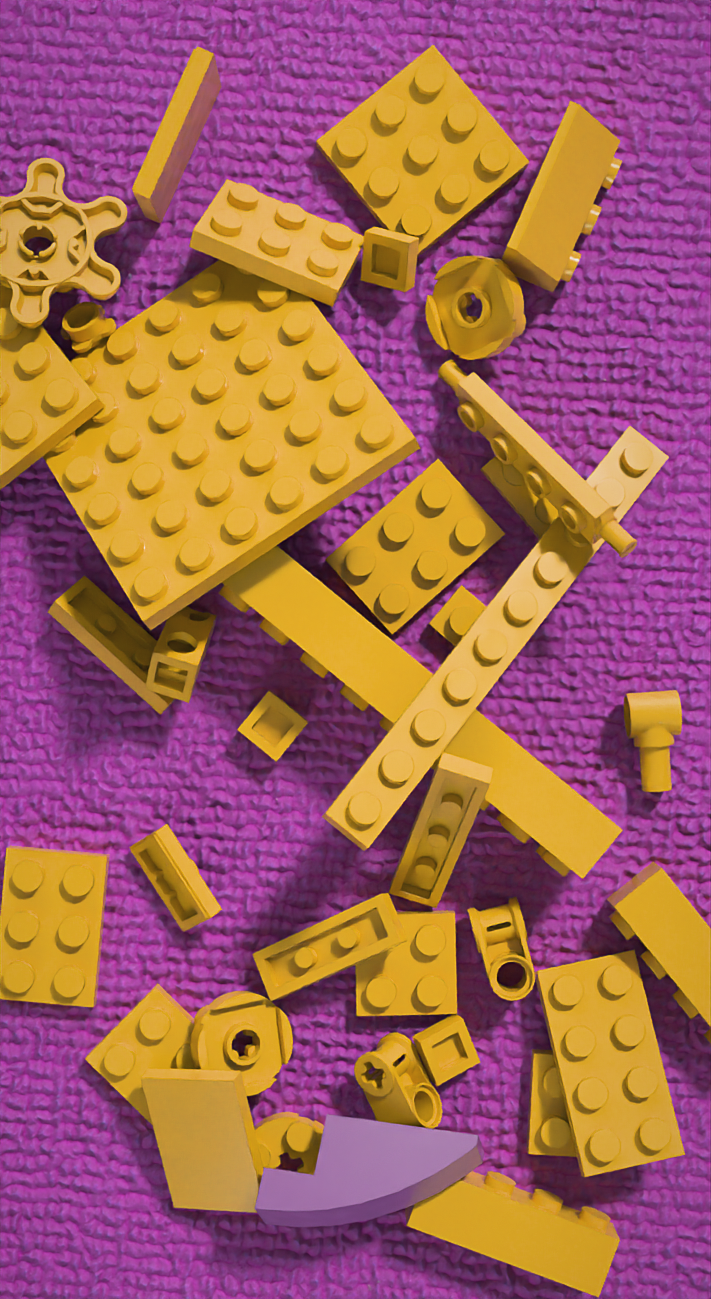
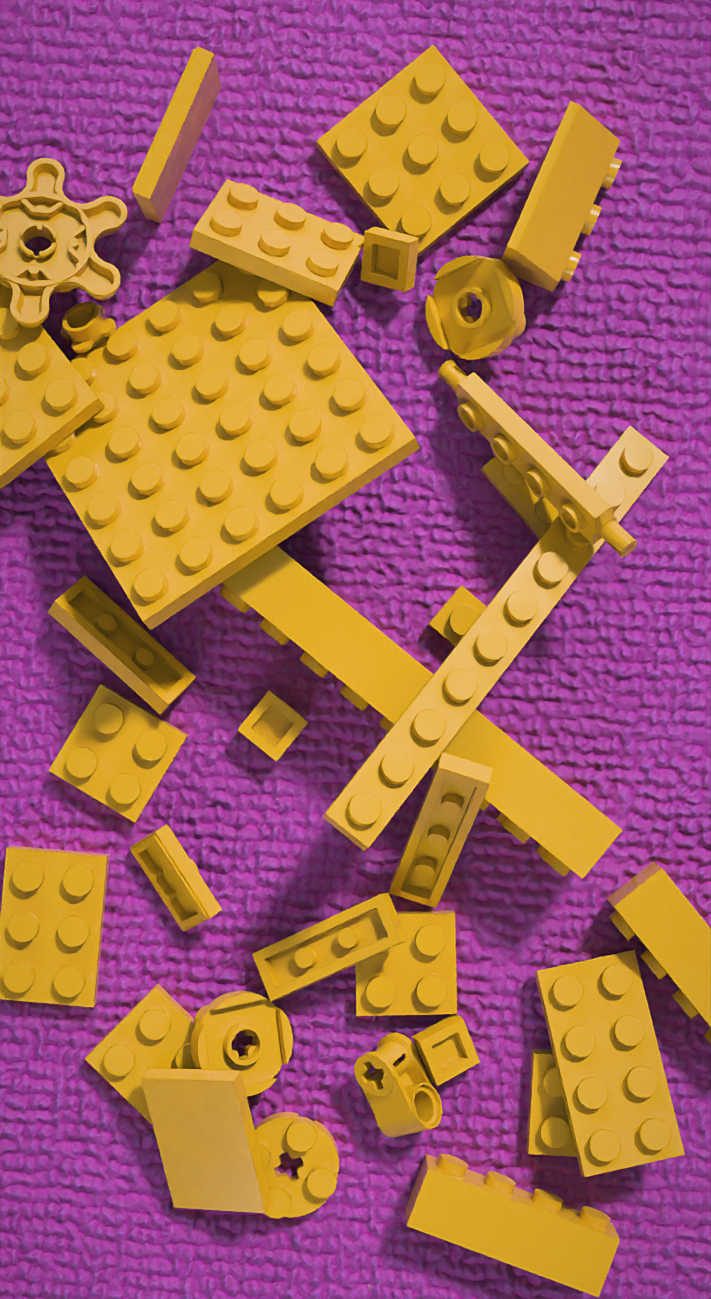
yellow leg [145,606,217,703] -> none
medium lavender slope [255,1114,484,1227] -> none
yellow plate [325,459,505,635] -> none
yellow piece [467,897,535,1001] -> none
yellow pin [623,690,682,792] -> none
none -> yellow plate [48,684,189,822]

